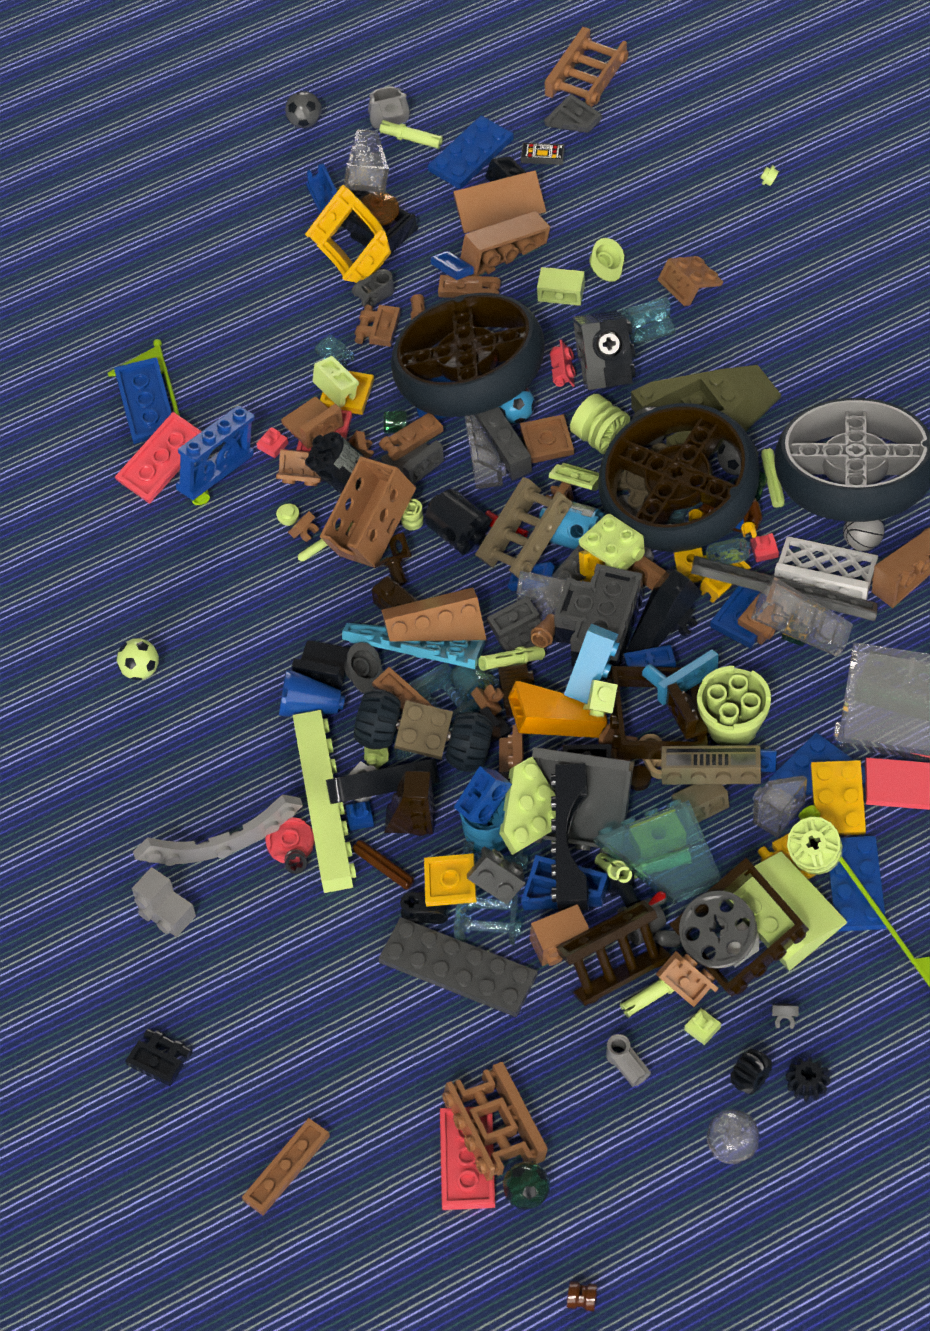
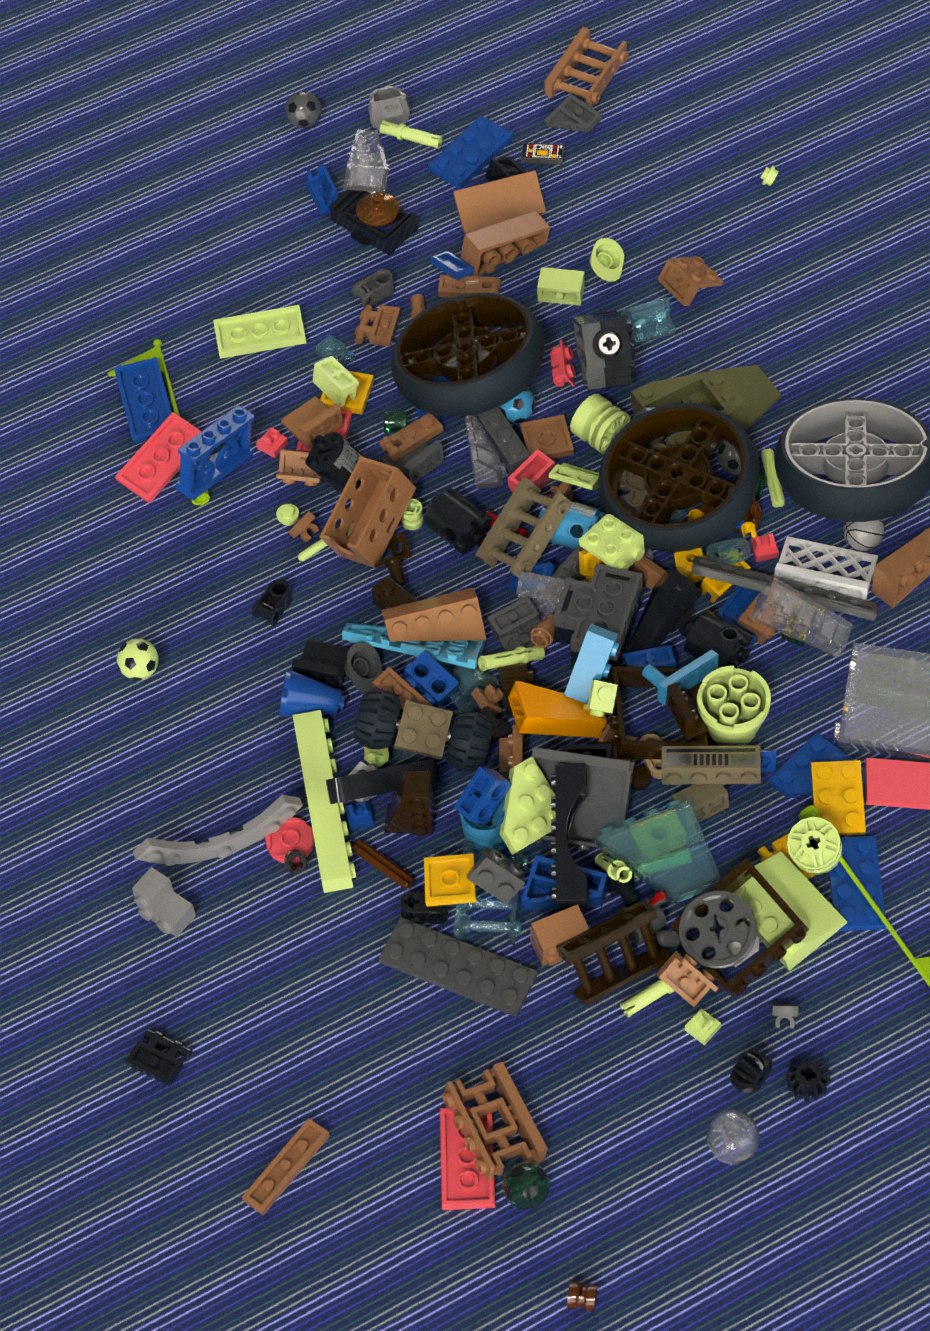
yellow wedge [305,185,391,283] -> none
medium nougat tile [348,431,374,459] -> none
light grey piece [606,1034,651,1087] -> none
clear slope [752,776,807,838] -> none
none -> yellowish green plate [213,305,306,359]
none -> black piece [252,579,292,625]
none -> blue brick [403,650,459,708]
none -> coral brick [508,449,555,493]
none -> black cylinder [684,611,753,668]

